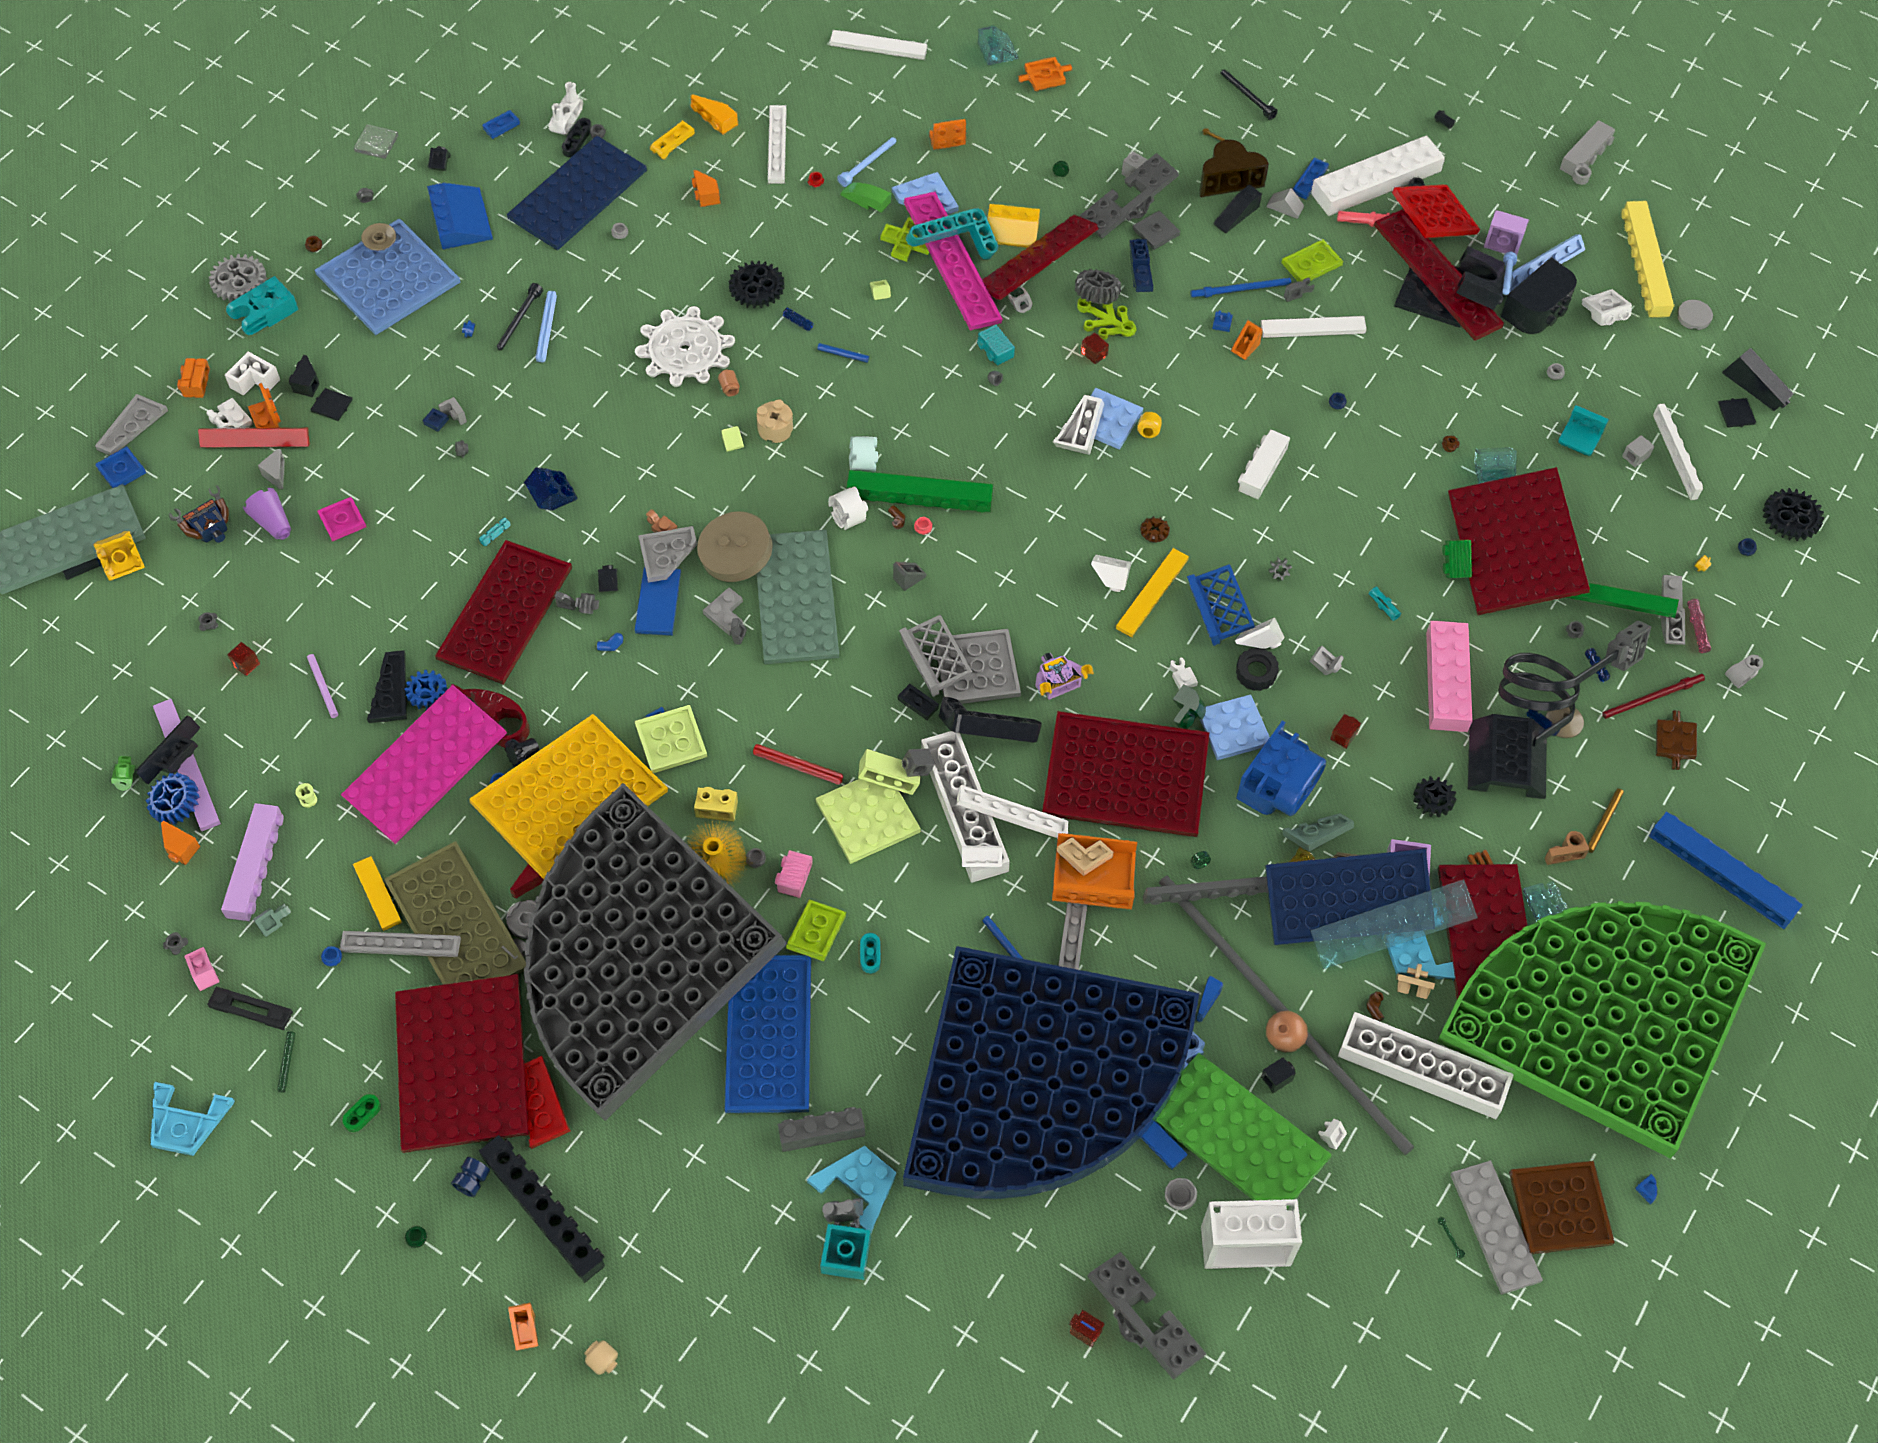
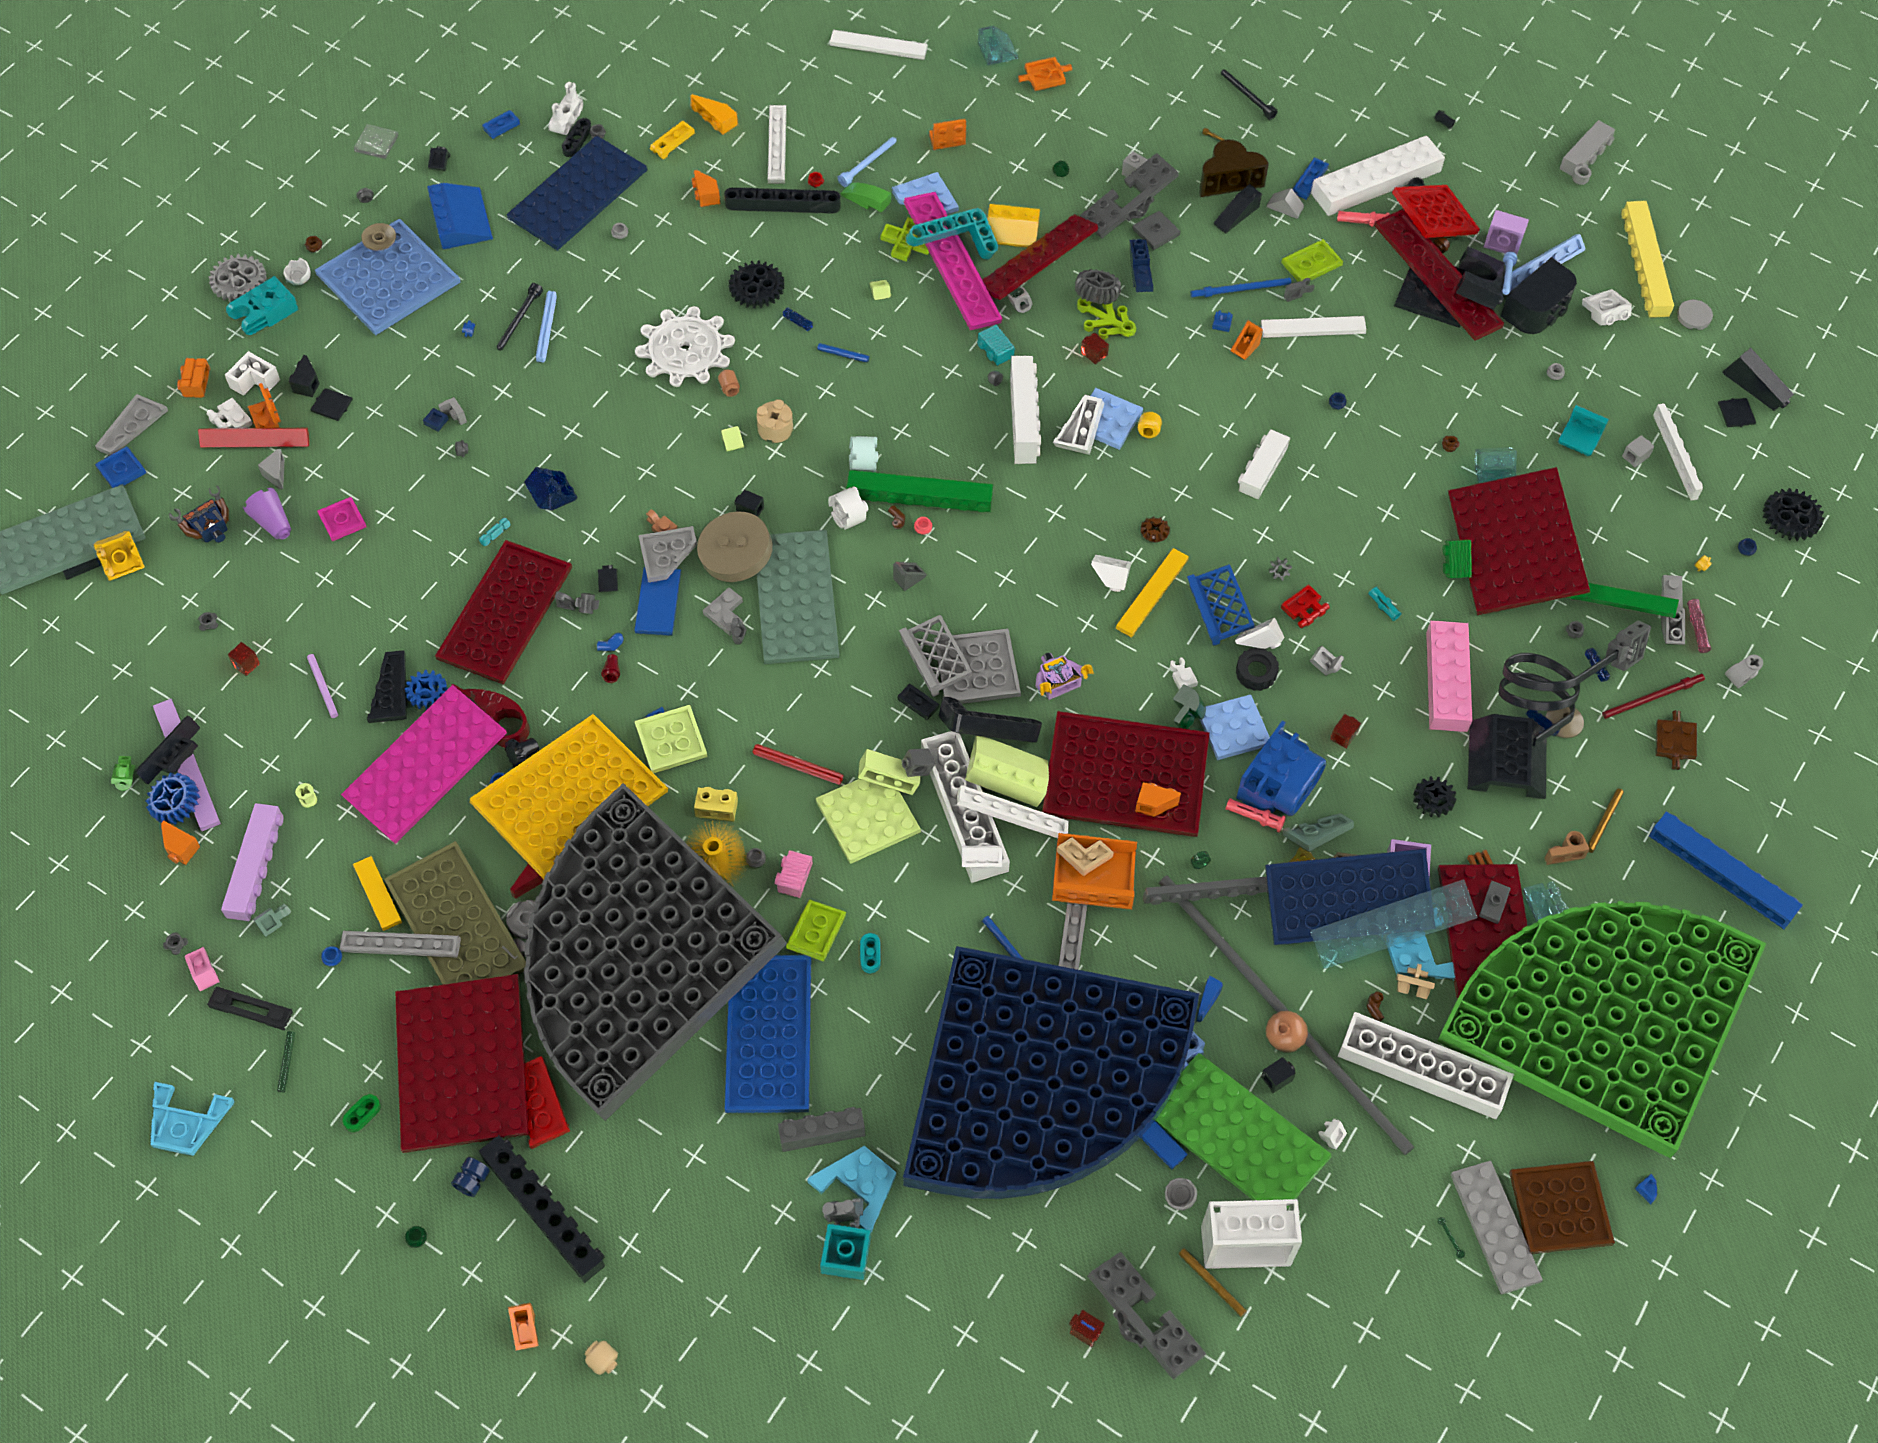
none -> white hair [284,258,311,285]
none -> dark red cone [601,654,620,683]
none -> black beam [724,187,841,213]
none -> black brick [734,489,764,517]
none -> yellowish green slope [965,736,1049,807]
none -> white brick [1010,356,1041,464]
none -> orange slope [1135,782,1181,816]
none -> pearl gold bar [1179,1248,1247,1317]
none -> coral pin [1225,798,1286,833]
none -> red plate [1281,585,1330,628]
none -> reddish brown plate [1434,237,1450,253]
none -> dark grey plate [1479,881,1511,924]

